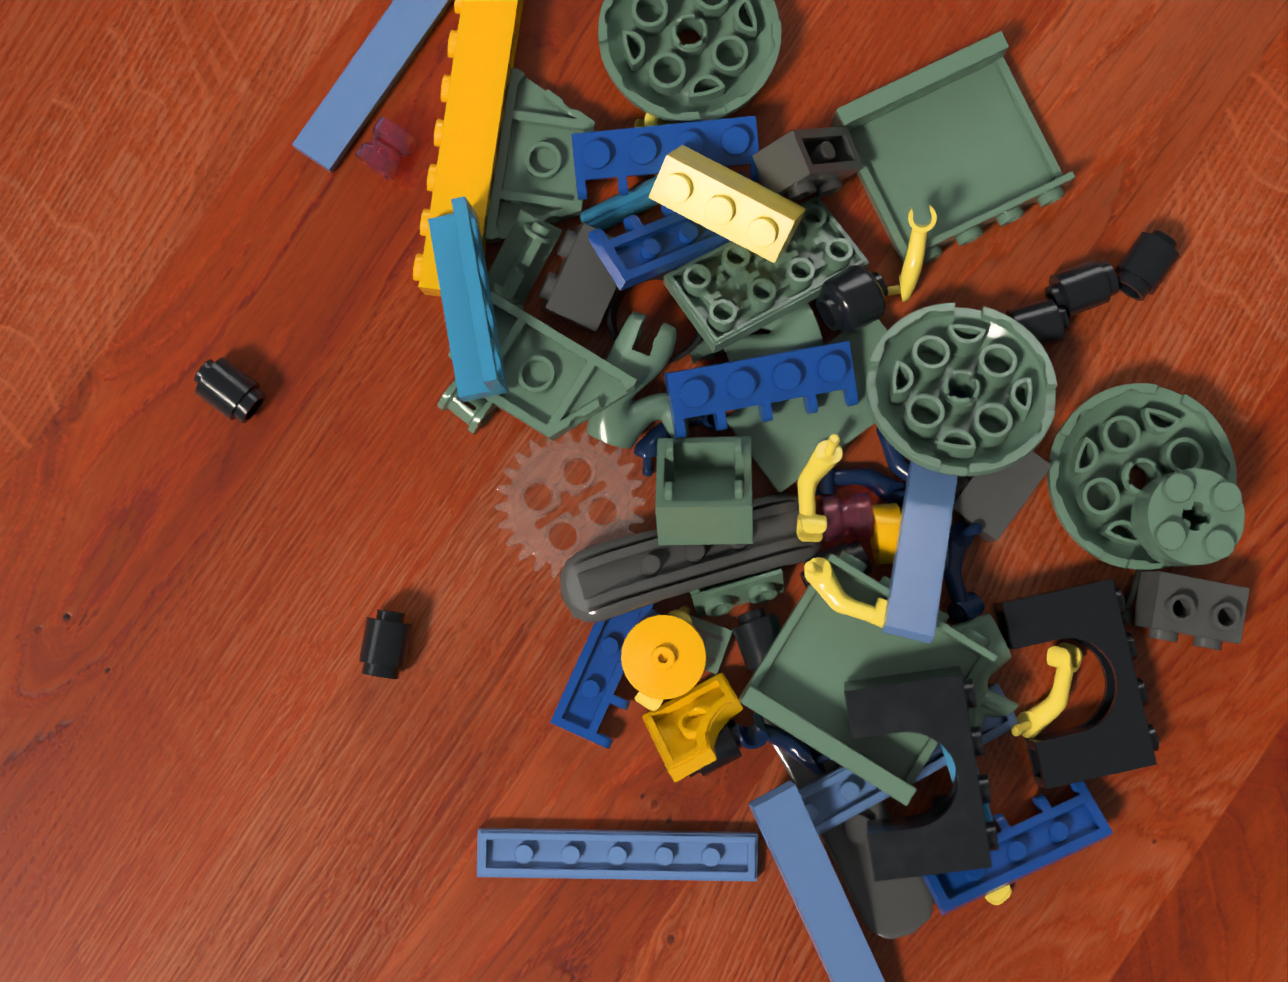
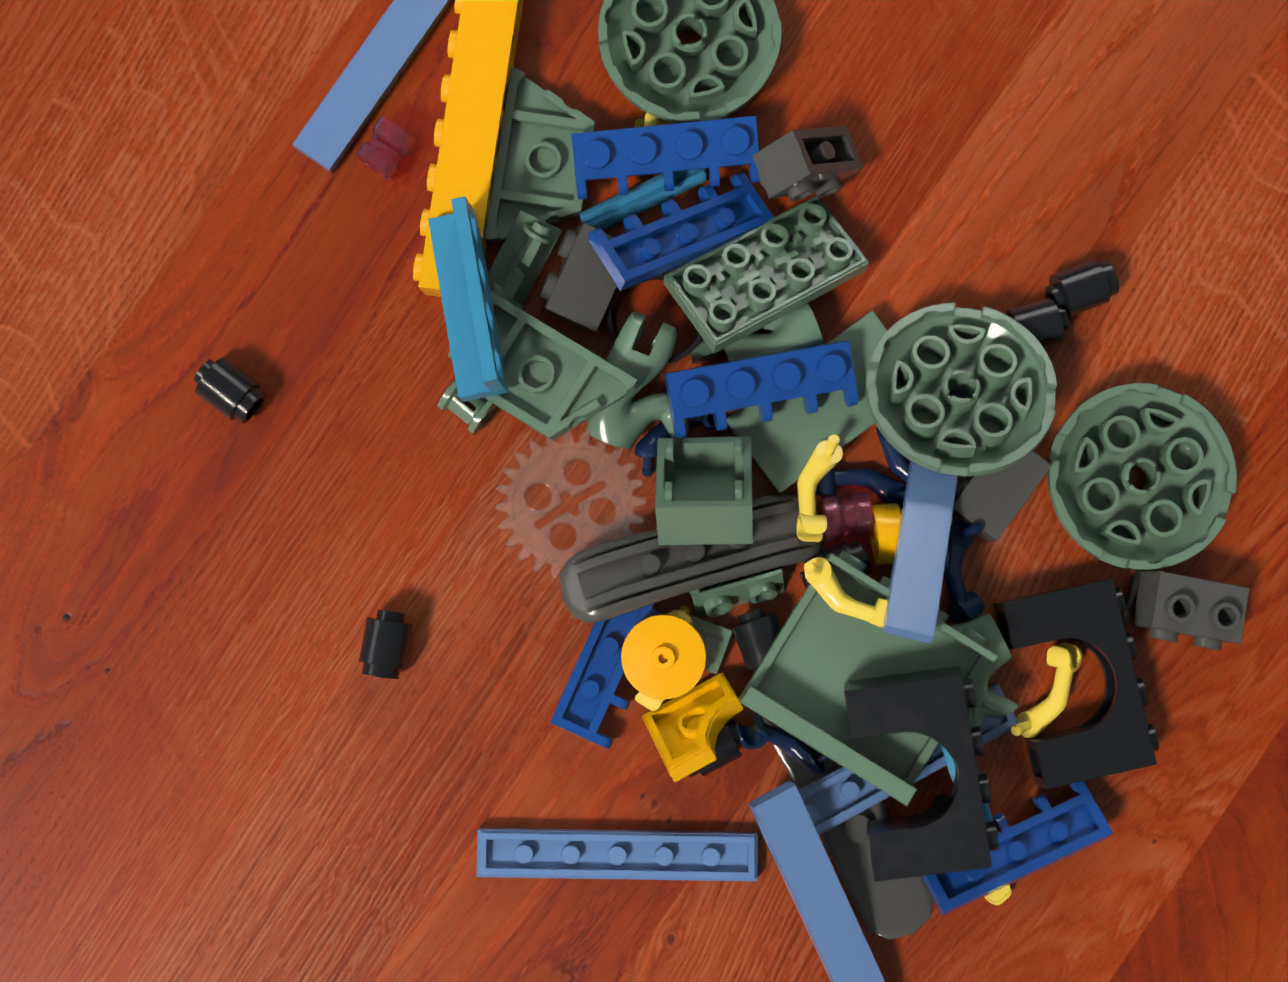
light yellow brick [648,145,806,263] -> none
black head [816,265,888,334] -> none
sand green panel [831,31,1075,266] -> none
light yellow piece [887,204,937,302] -> none
black brick [1115,230,1180,301] -> none
sand green brick [1131,468,1245,567] -> none

